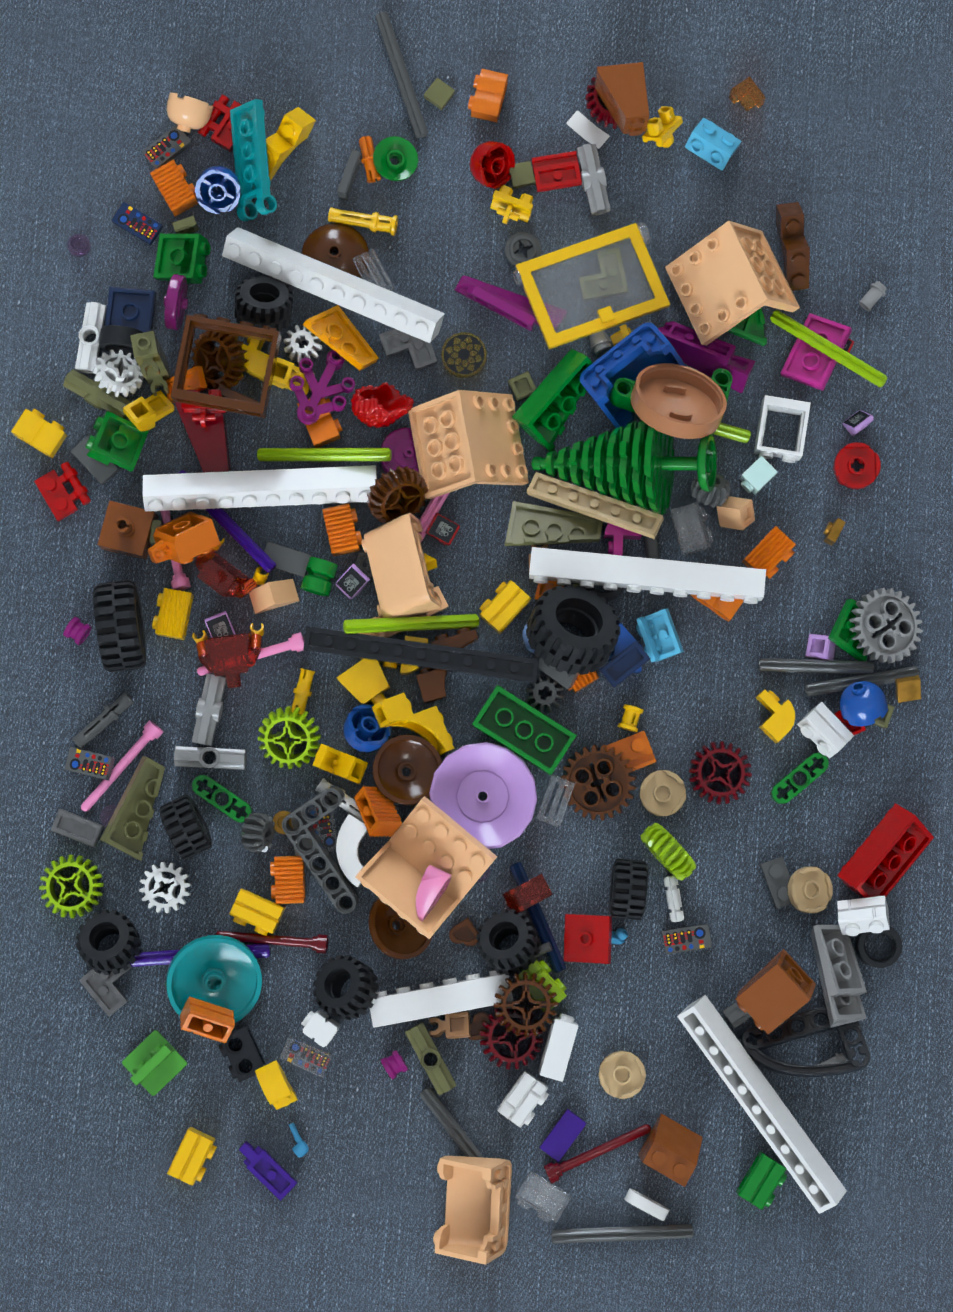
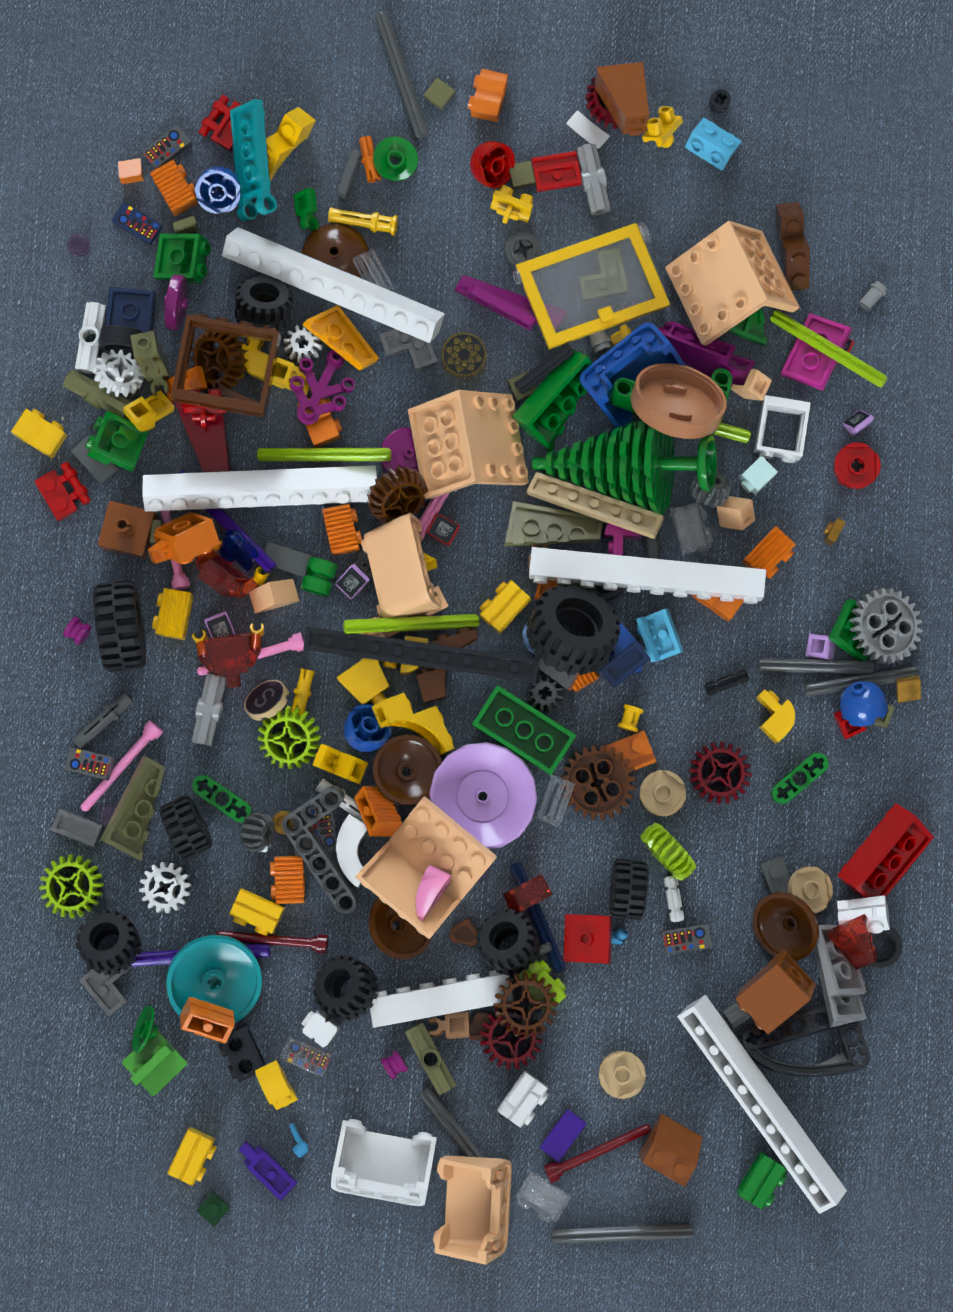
light nougat cylinder [167,92,214,133] -> none
light grey piece [174,746,247,770] -> none
red piece [351,382,414,428] -> none
white window [538,1013,578,1082] -> none
white beam [624,1188,670,1221] -> none
clear orange panel [729,76,766,111] -> none
white brick [797,702,854,758] -> none
none -> slope [118,158,144,184]
none -> green dish [132,1005,158,1053]
none -> dark green plate [197,1191,231,1227]
none -> clear blue plate [220,530,259,572]
none -> tile [244,680,289,721]
none -> green plate [293,188,319,232]
none -> white windscreen [331,1119,437,1206]
none -> black axle [514,343,574,394]
none -> black axle [704,669,750,696]
none -> black bush [709,89,731,113]
none -> light nougat panel [731,369,772,401]
none -> reddish brown dish [753,892,819,961]
none -> clear red wing [827,914,877,970]

